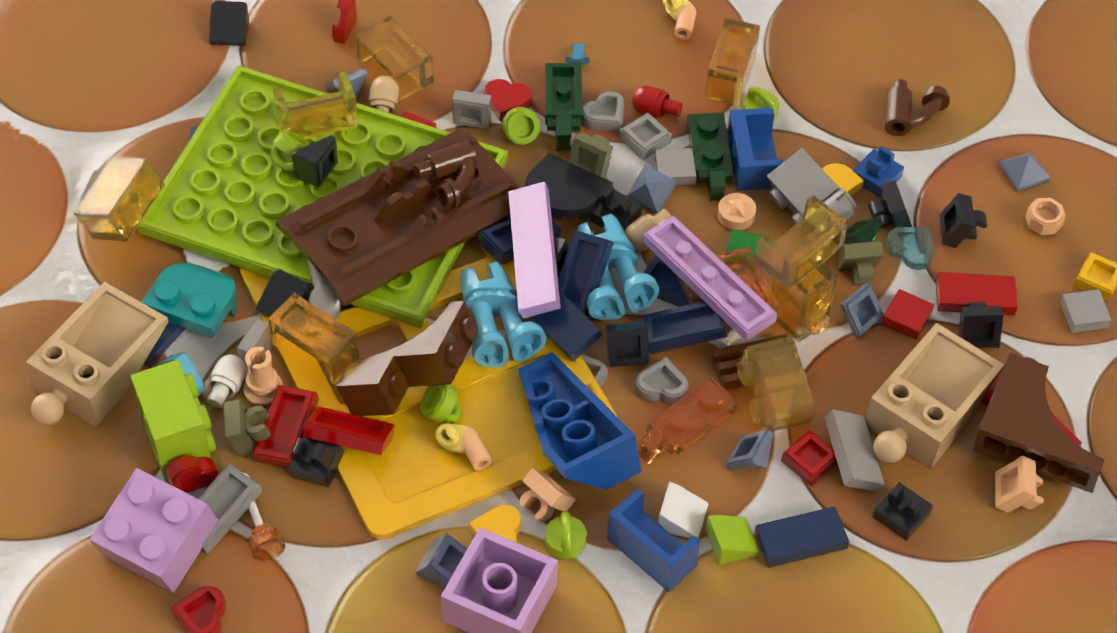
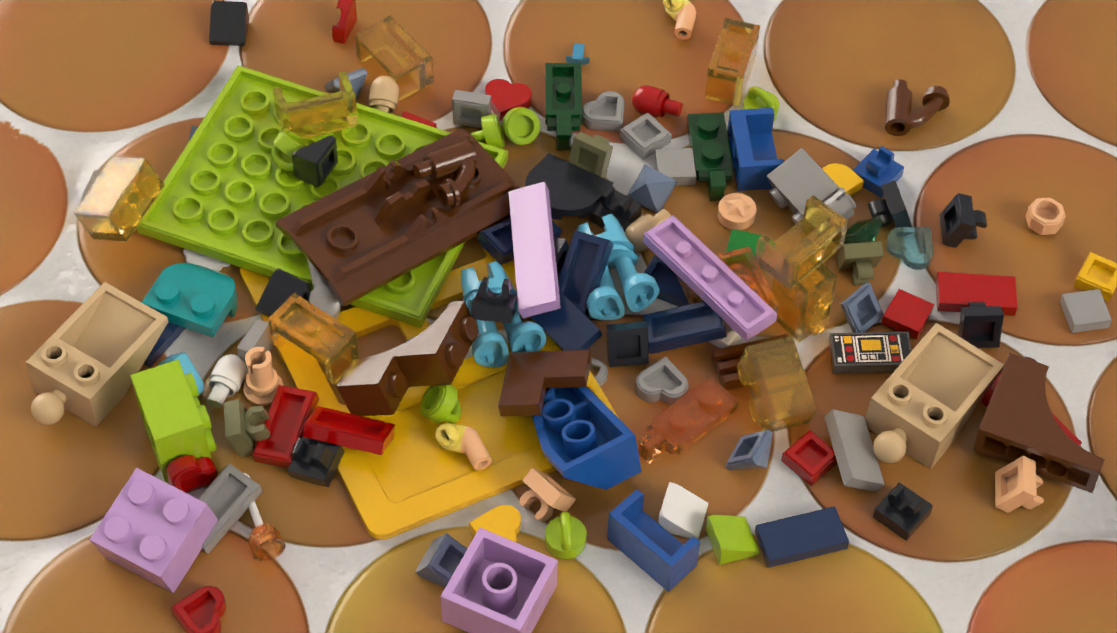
sand blue slope [999,151,1050,192] -> none
none -> lime tile [470,113,505,149]
none -> black tile [471,277,517,323]
none -> reddish brown tile [498,350,591,416]
none -> tile [828,332,912,374]

